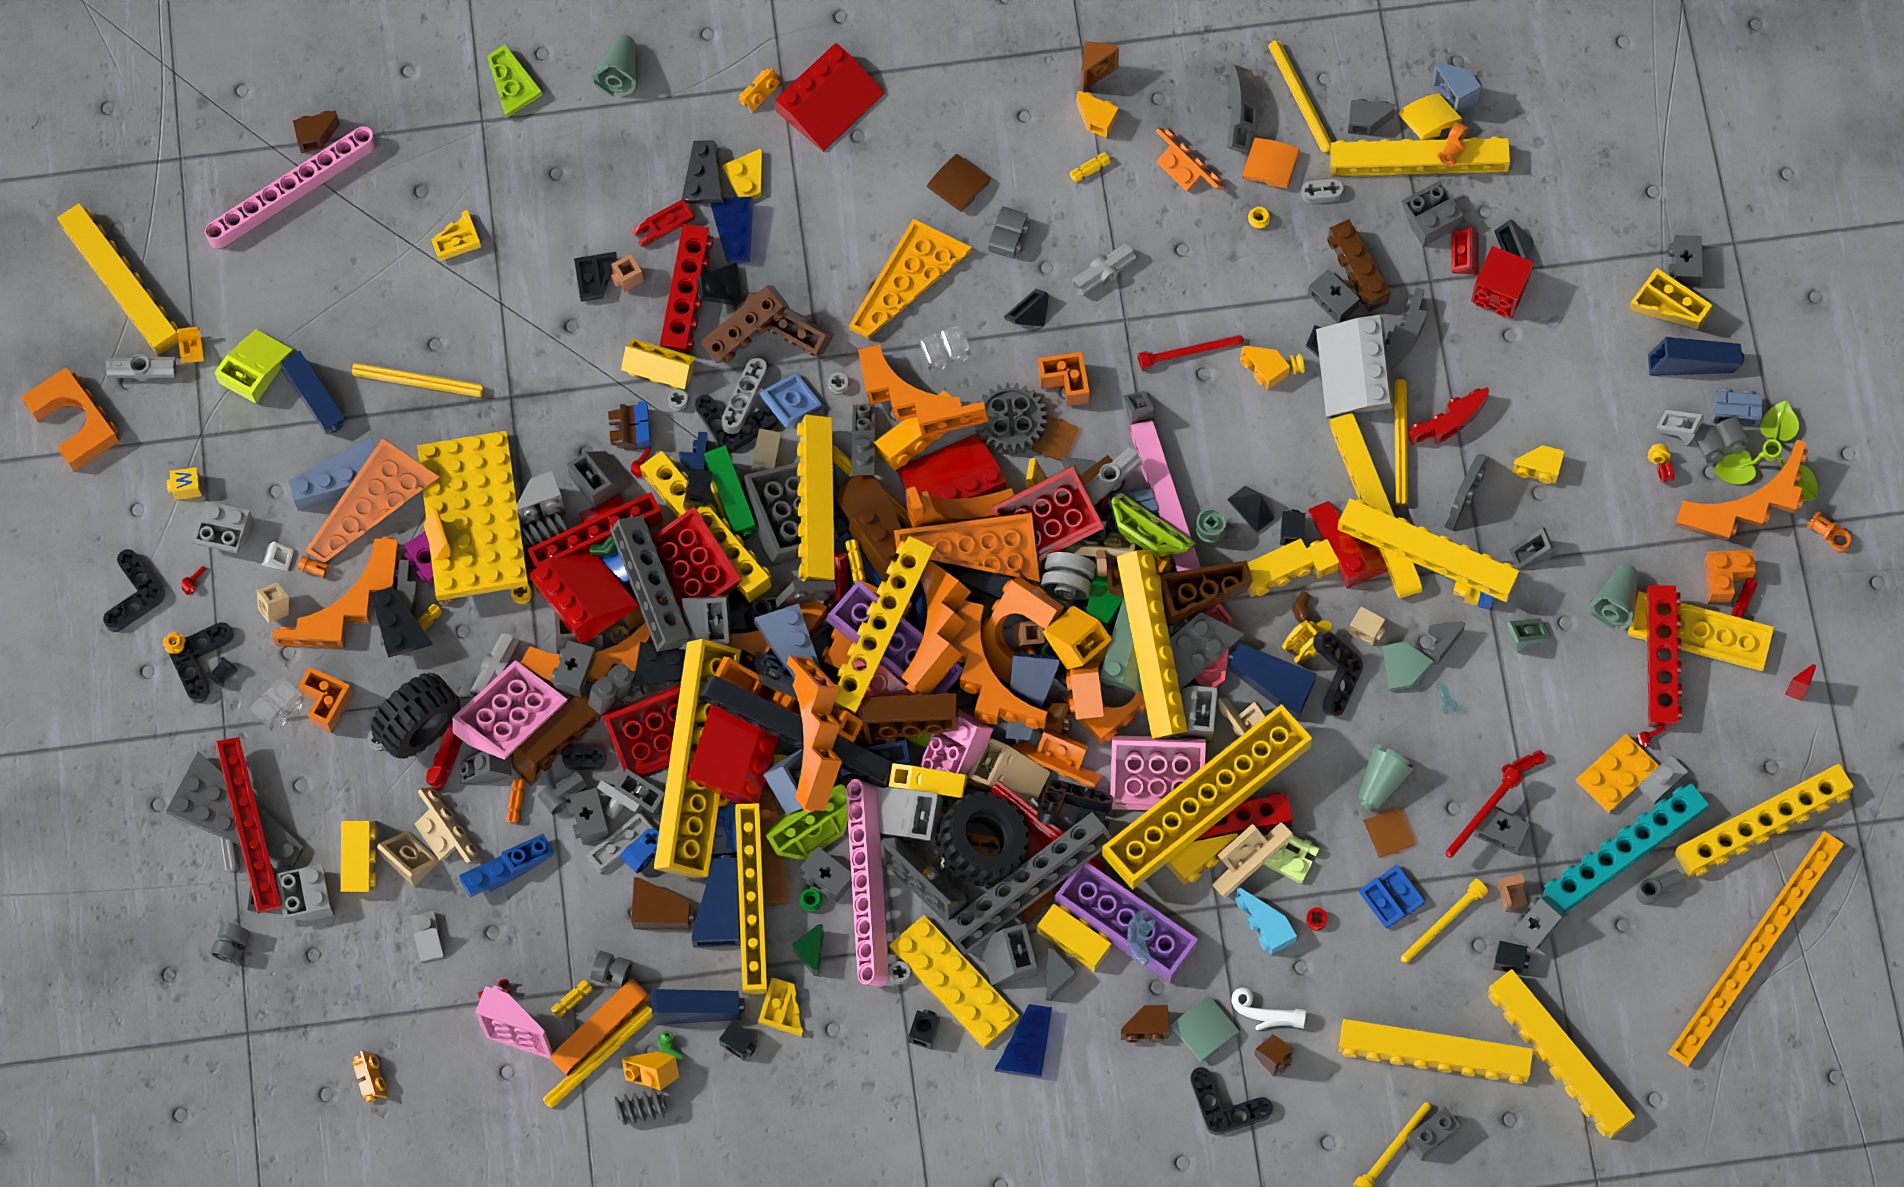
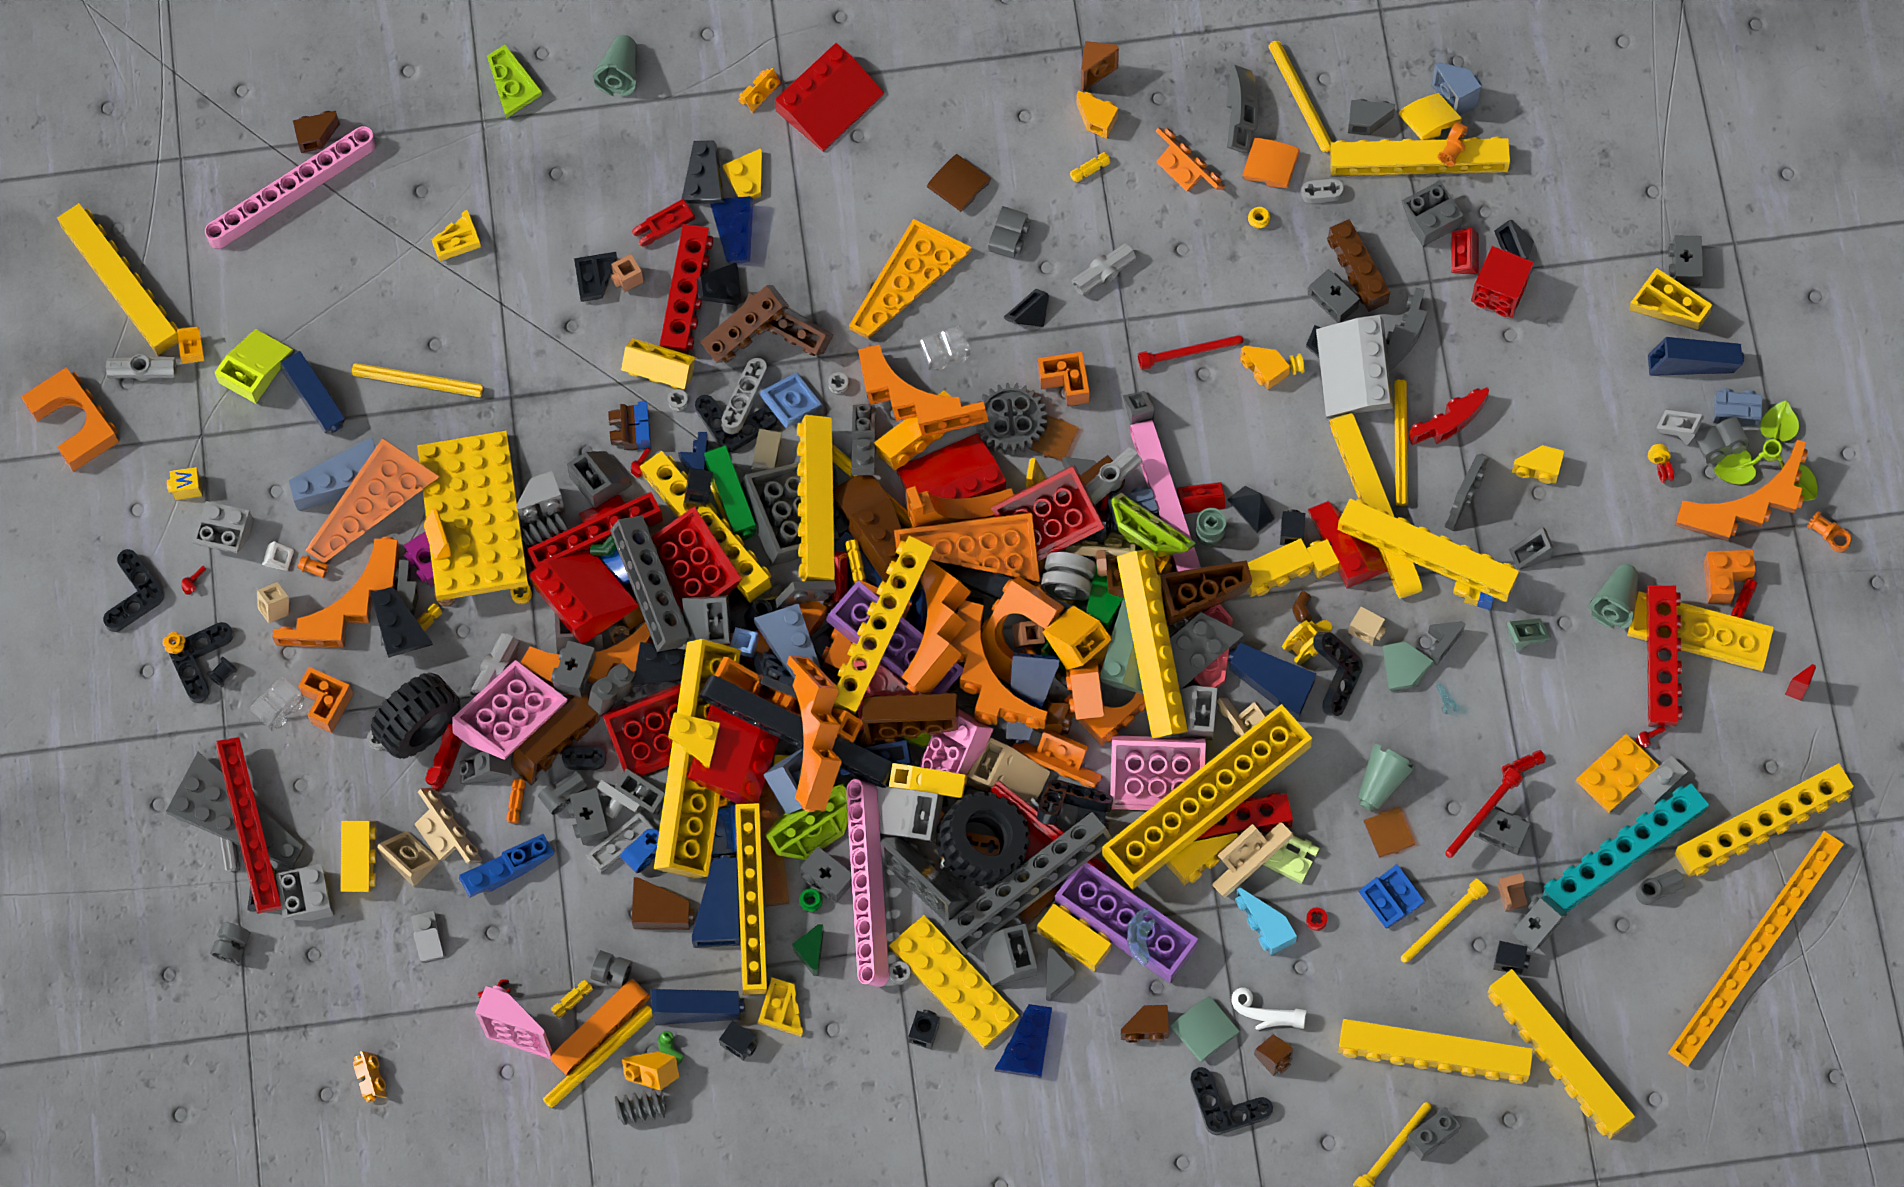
none -> yellow wing [668,713,720,768]
none -> light blue slope [729,627,759,659]
none -> red slope [1177,482,1225,514]

